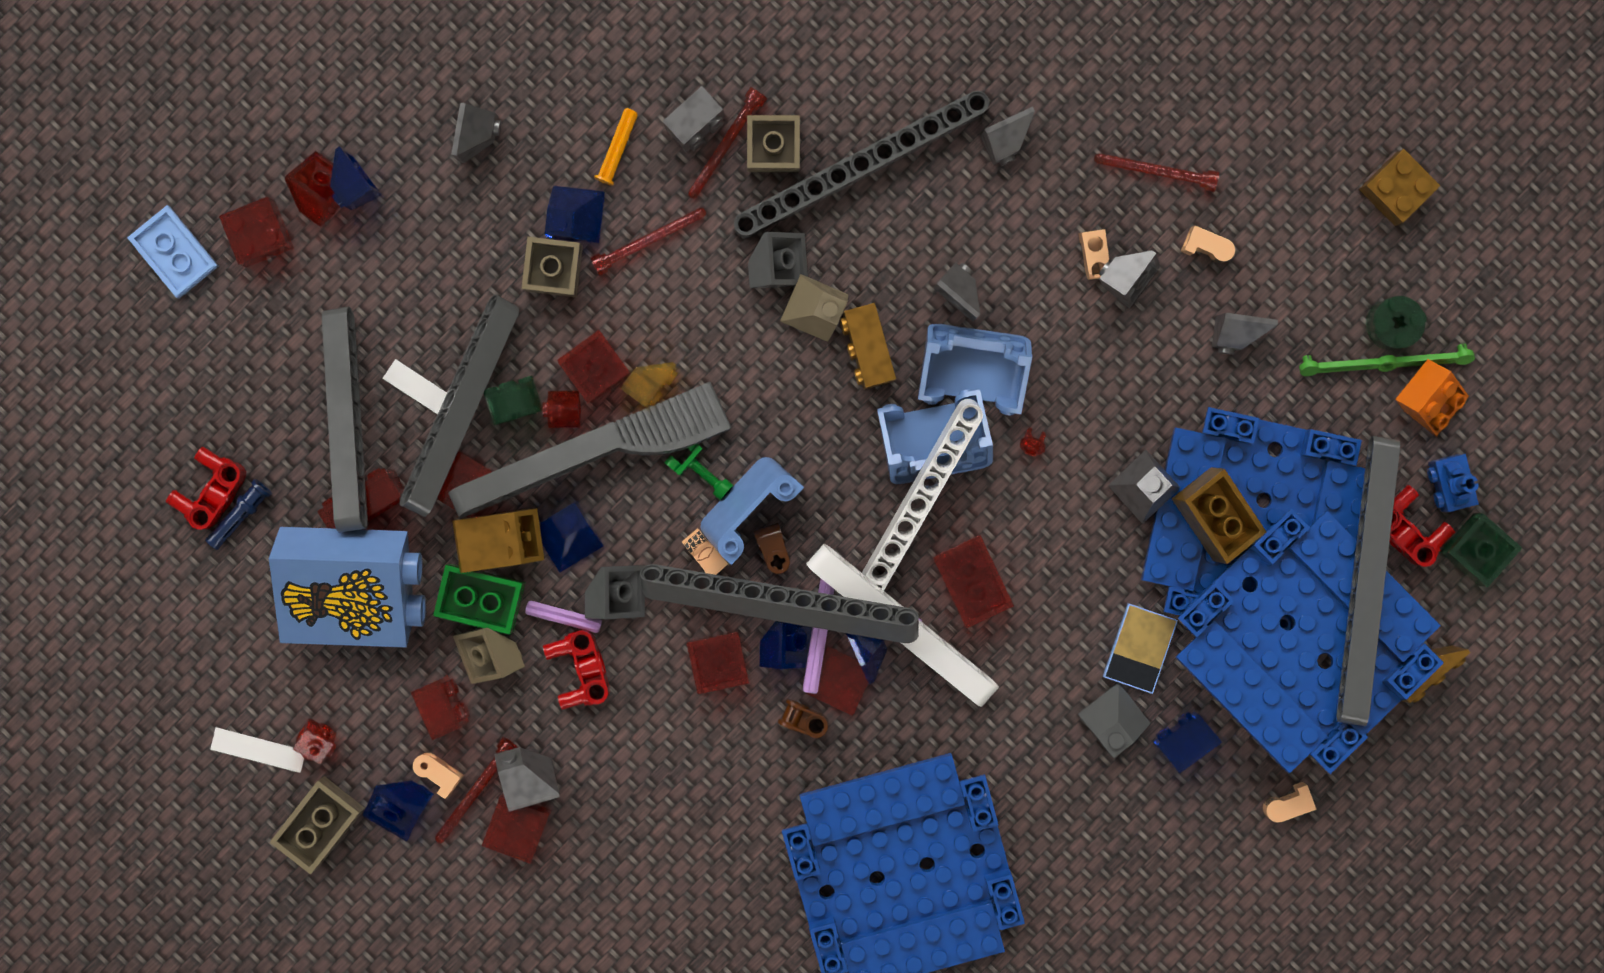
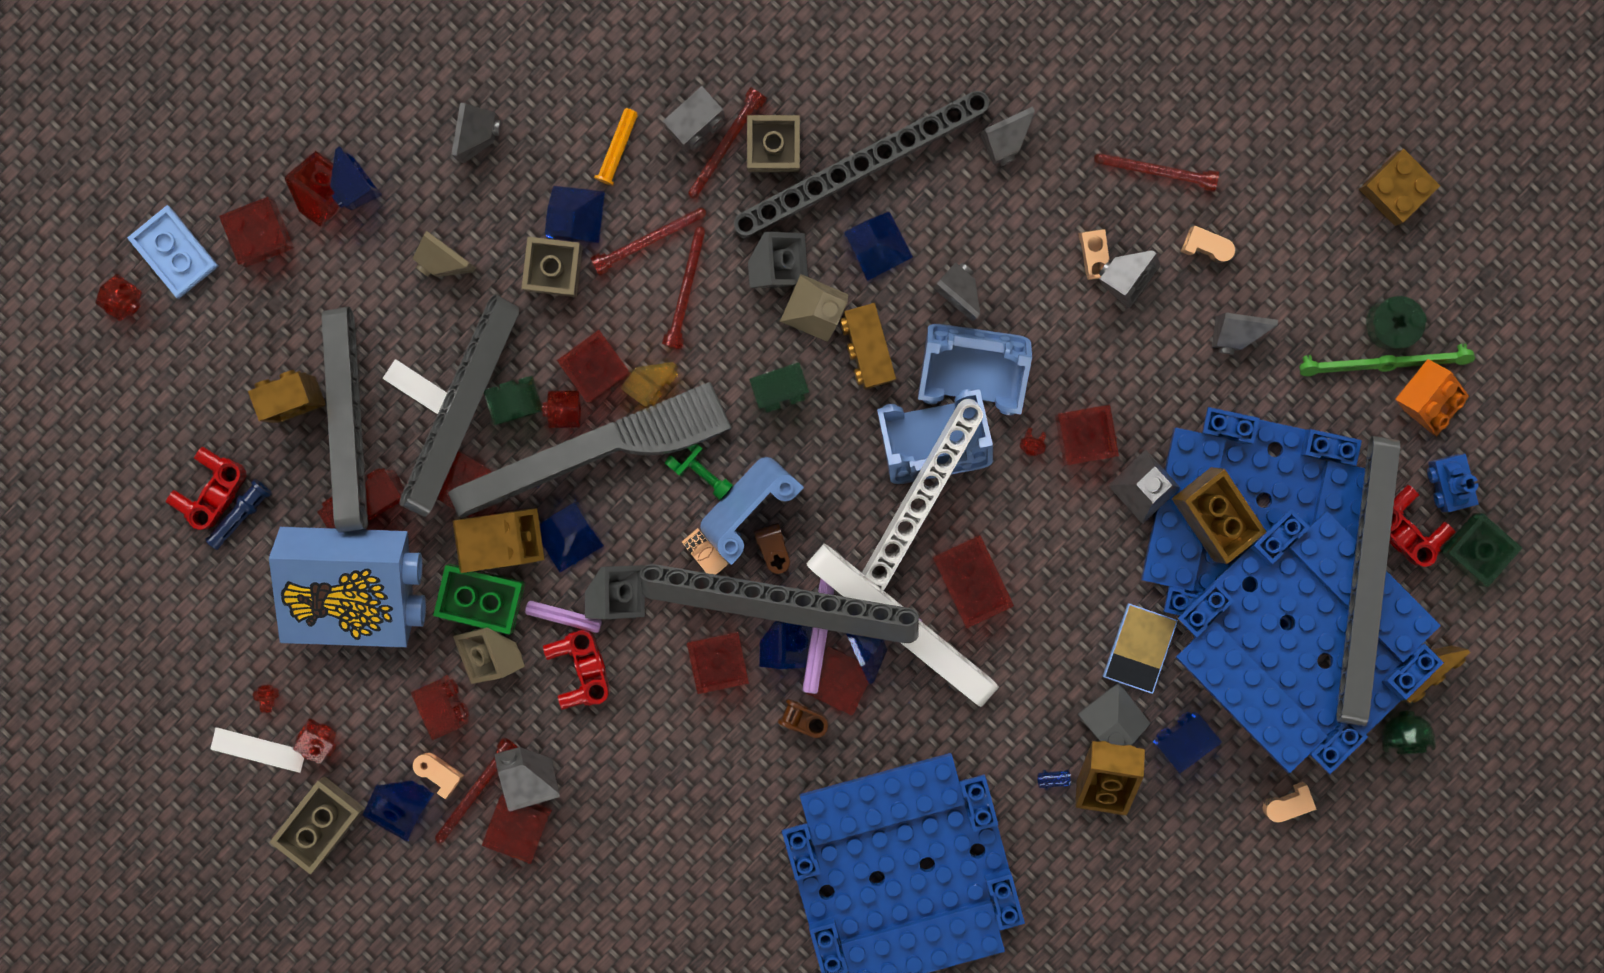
none -> clear red brick [95,274,142,321]
none -> pearl gold brick [248,370,326,423]
none -> clear red plate [252,685,279,713]
none -> dark tan slope [412,231,476,277]
none -> clear red piece [662,226,705,350]
none -> clear green brick [749,362,809,413]
none -> clear blue slope [843,211,913,281]
none -> clear blue pin [1037,770,1071,790]
none -> clear red brick [1055,405,1119,465]
none -> pearl gold brick [1075,741,1145,816]
none -> clear green cylinder [1382,711,1436,754]

